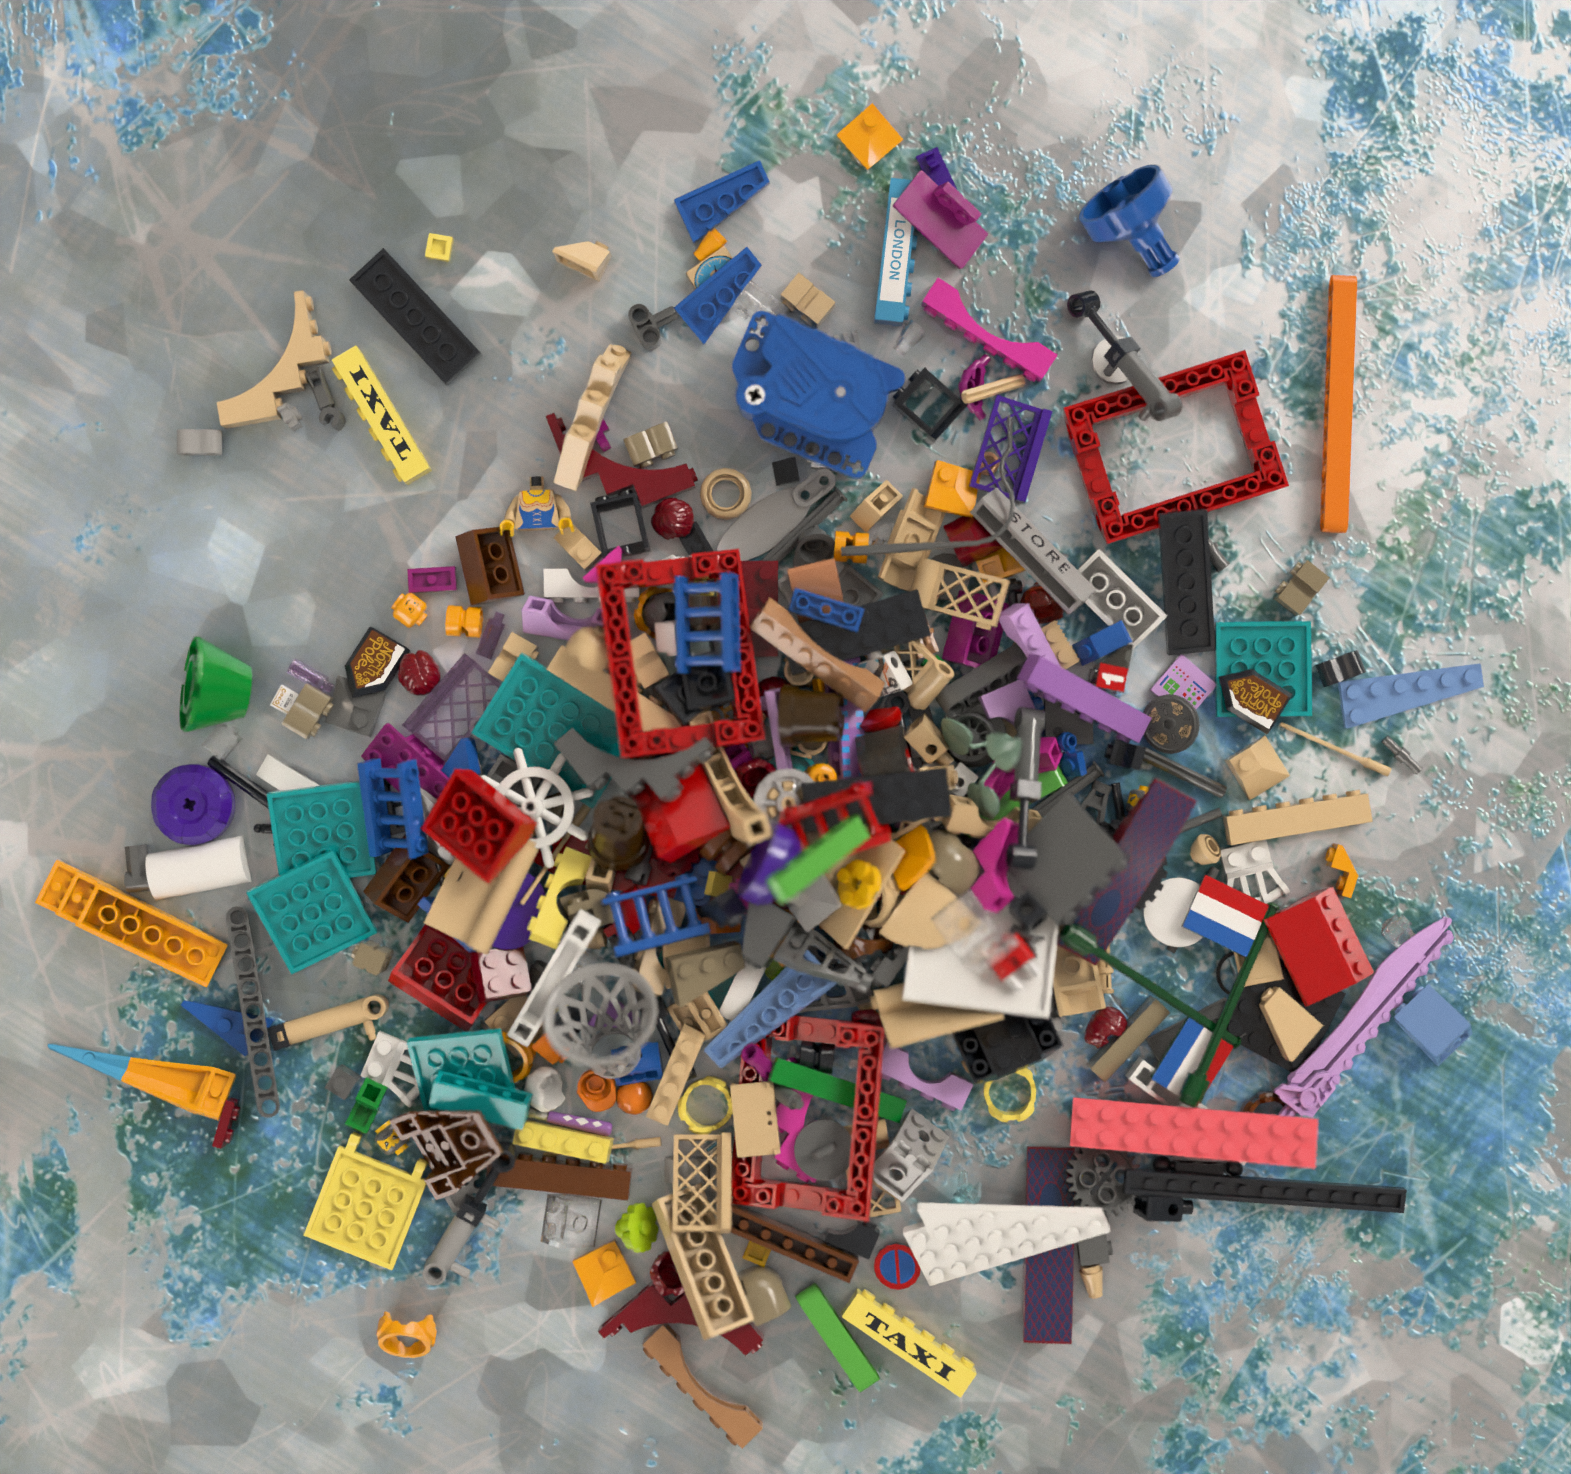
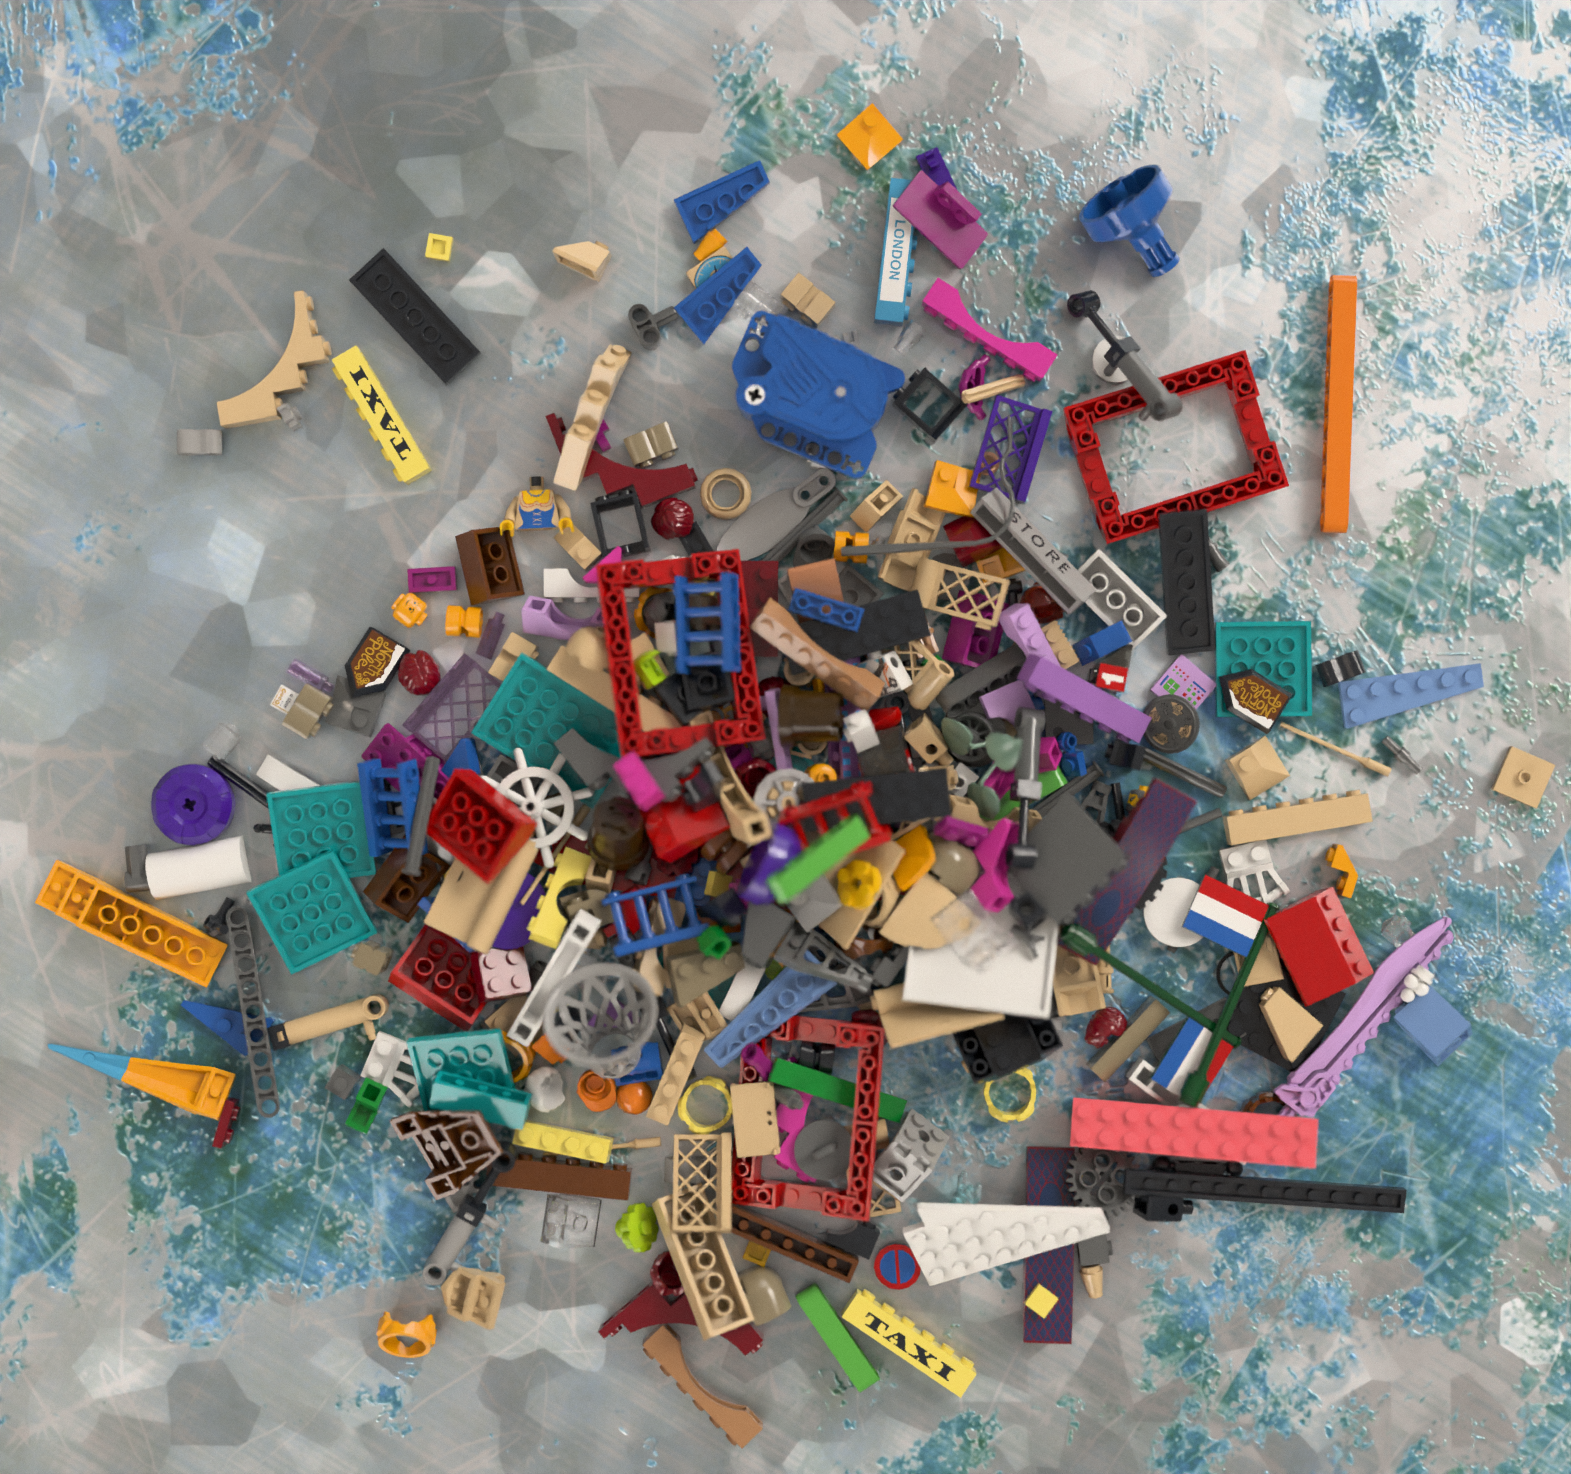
green cone [179,637,252,732] -> none
light yellow plate [303,1132,428,1270] -> none
dark grey piece [305,366,346,431] -> none
head [375,1119,410,1156] -> none
medium lavender piece [528,1108,612,1136] -> none
light orange plate [572,1239,637,1307] -> none
black slope [772,457,800,486] -> none
lavender arch [881,1042,973,1111] -> none
red piece [984,933,1041,992] -> none
tan cone [1190,834,1221,865] -> none
dark tan brick [1274,560,1330,616] -> none
none -> black piece [203,897,235,937]
none -> dark grey axle [401,757,440,876]
none -> tan piece [441,1267,505,1330]
none -> dark pink brick [613,752,665,811]
none -> lime plate [634,650,667,690]
none -> black arch [682,760,723,813]
none -> green plate [696,925,731,960]
none -> white brick [842,709,880,753]
none -> magenta plate [934,816,988,847]
none -> light yellow tile [1024,1283,1058,1318]
none -> white piece [1401,964,1434,1002]
none -> tan plate [1491,746,1555,808]

